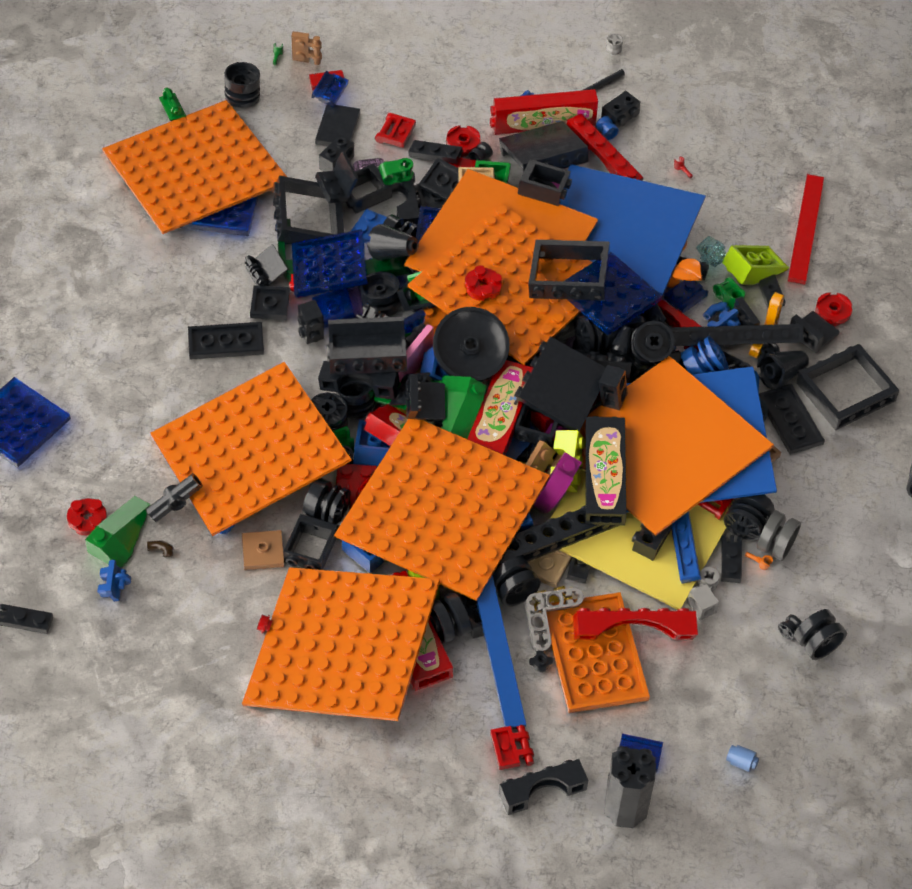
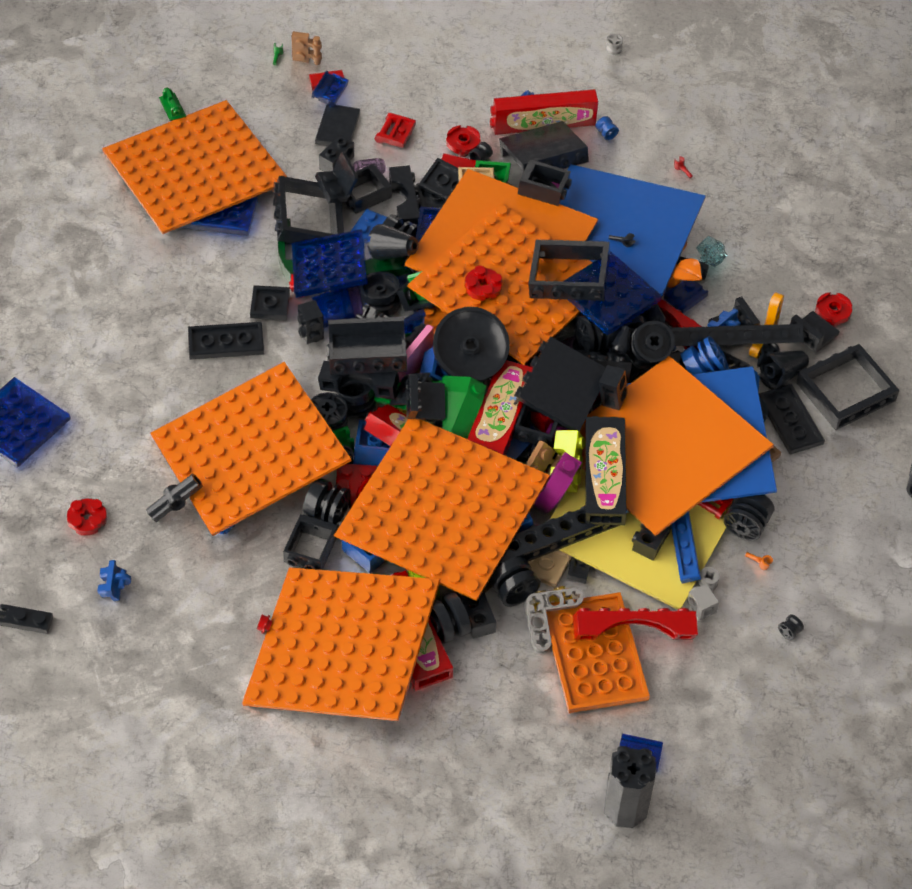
green wedge [85,496,151,568] -> none
dark brown arm [147,540,174,557] -> none
black wheel [224,62,260,108] -> none
medium nougat plate [242,530,284,570] -> none
hinge [245,244,288,286] -> none
green piece [379,158,413,185] -> none
black plate [408,140,463,164] -> none
blue tile [477,576,526,729] -> none
red plate [490,725,534,770] -> none
black arch [499,759,589,815] -> none
black plate [529,650,554,672] -> none
red arch [567,113,643,181] -> none
black bar [583,69,625,90] -> none
black brick [601,91,641,128] -> none
blue arm [703,301,730,320] -> none
green piece [713,277,745,310] -> none
black hinge [721,534,742,583] -> none
lime slope [722,245,789,285] -> none
medium blue brick [726,745,759,772] -> none
dark grey wheel [757,510,801,561] -> none
black plate [758,275,786,308] -> none
red tile [788,174,824,285] -> none
black wheel [794,609,847,660] -> none
none -> black hand [609,233,635,247]

